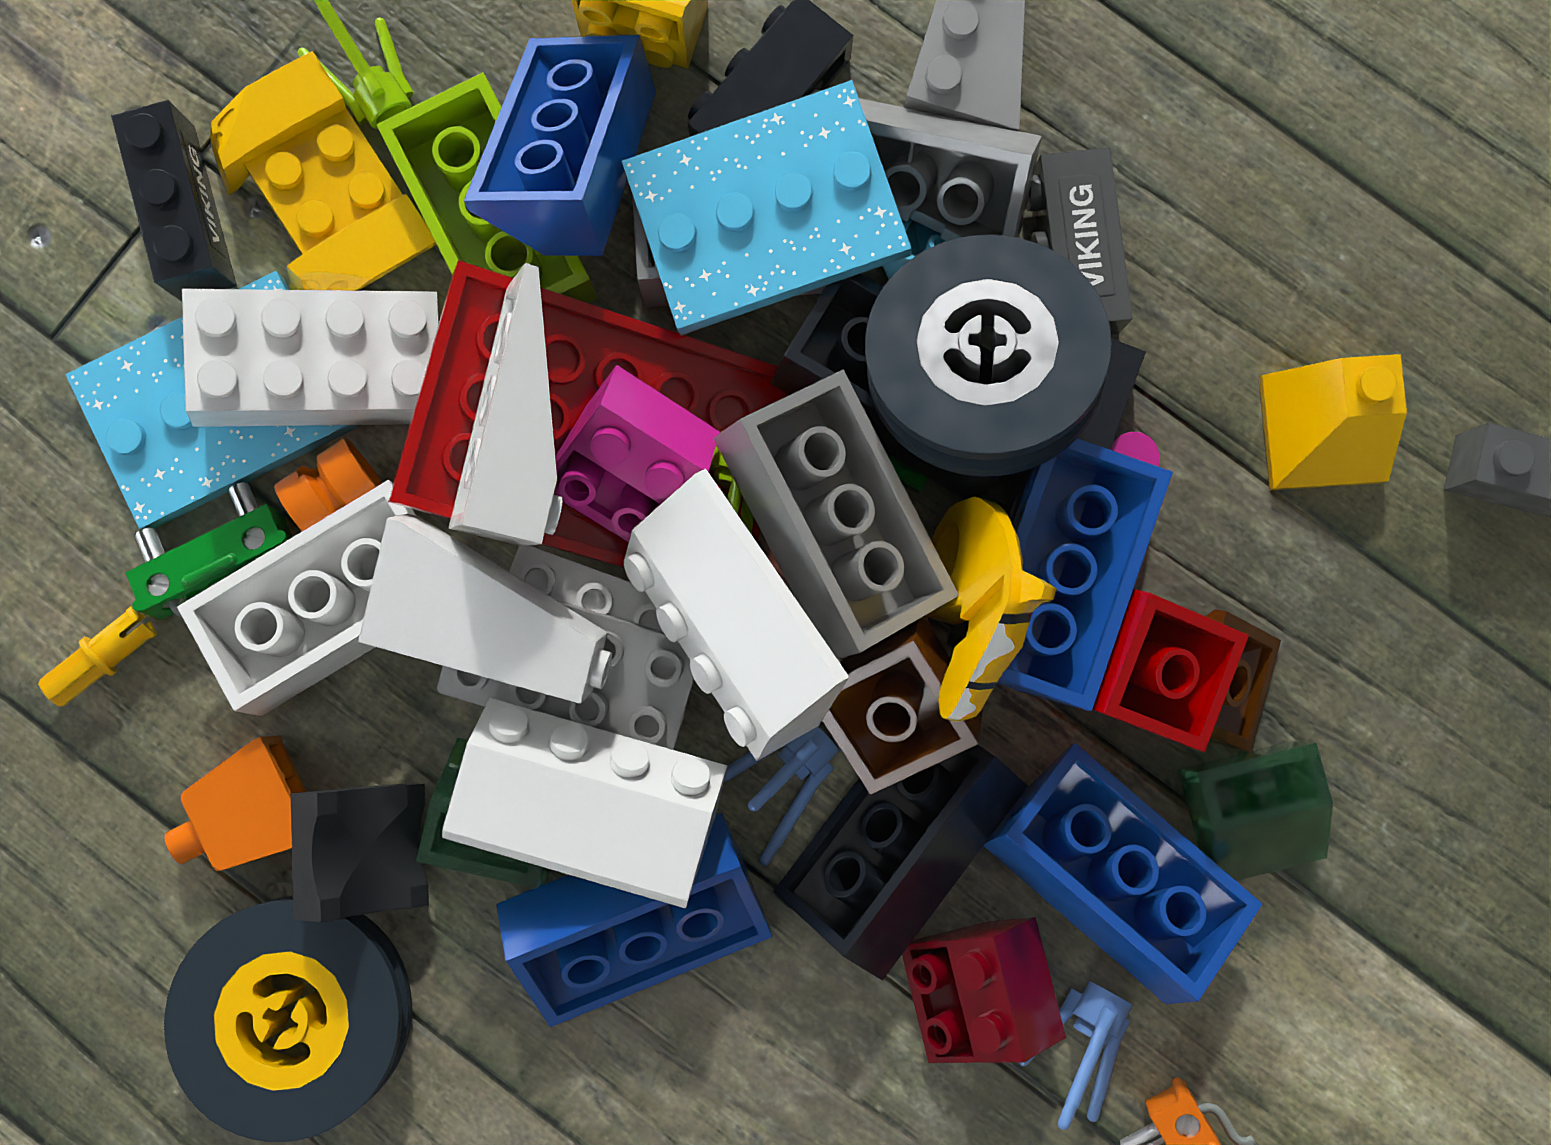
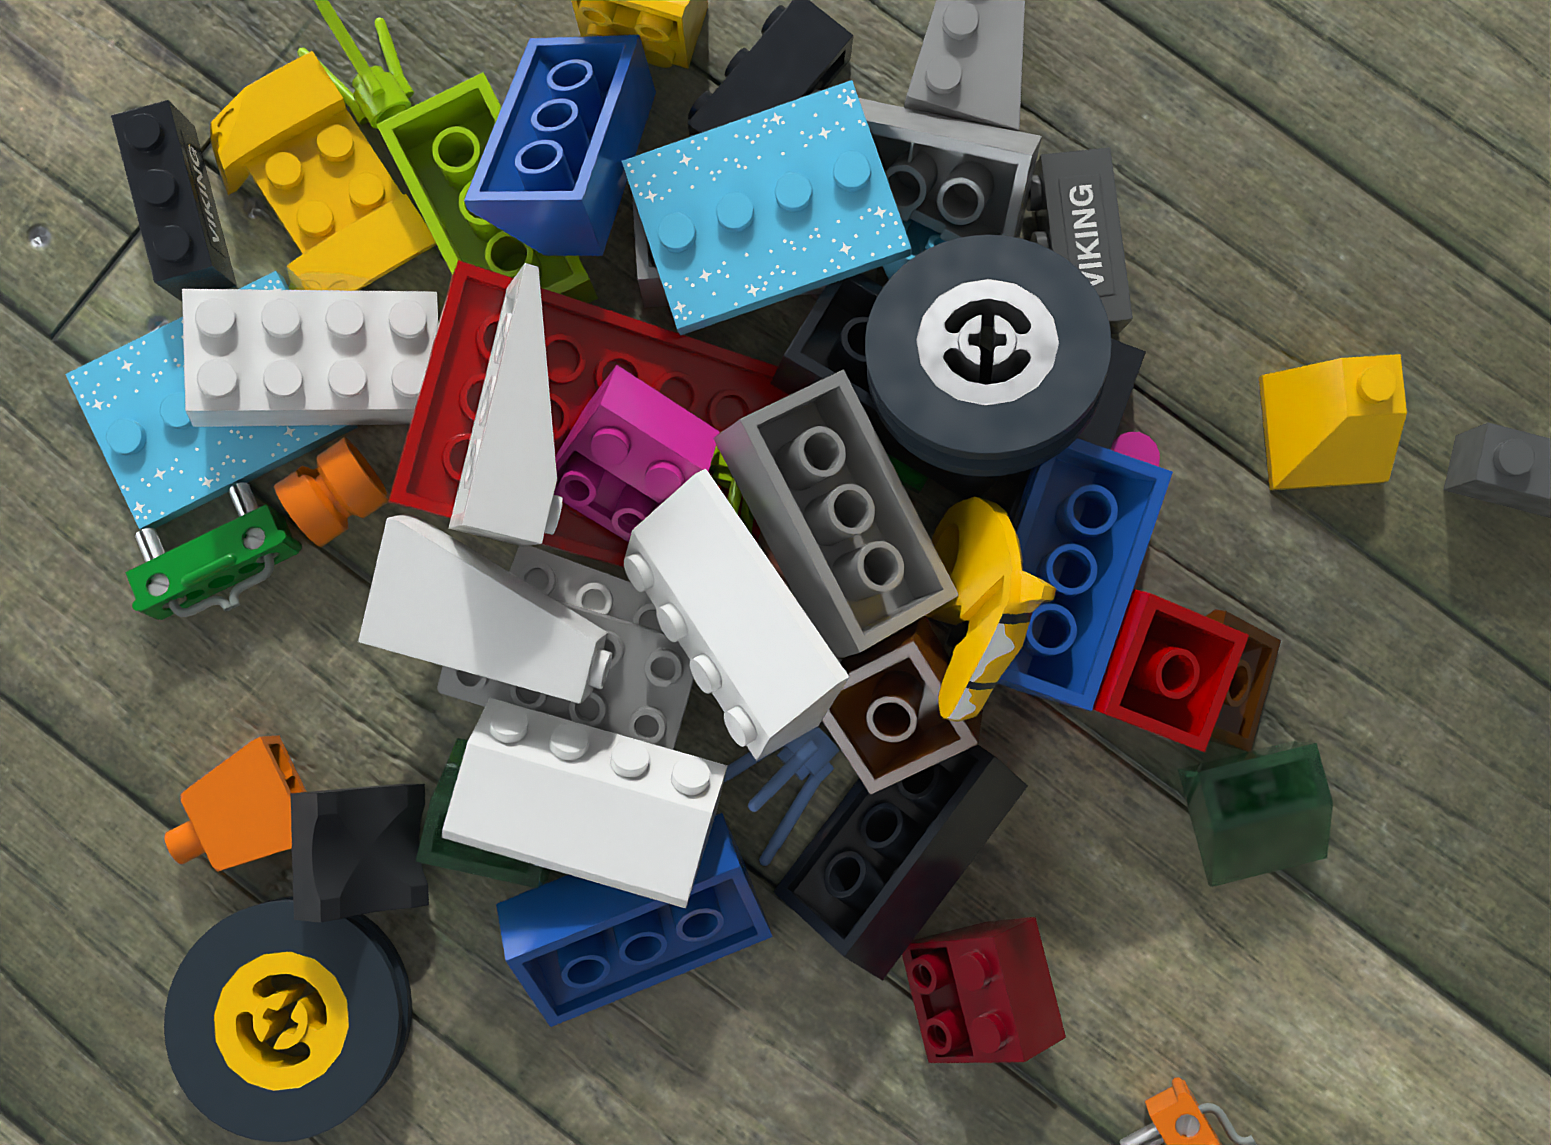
yellow axle [38,606,158,707] -> none
white slope [177,480,416,716] -> none
blue slope [984,743,1262,1004] -> none
medium blue plant [1018,981,1133,1130] -> none

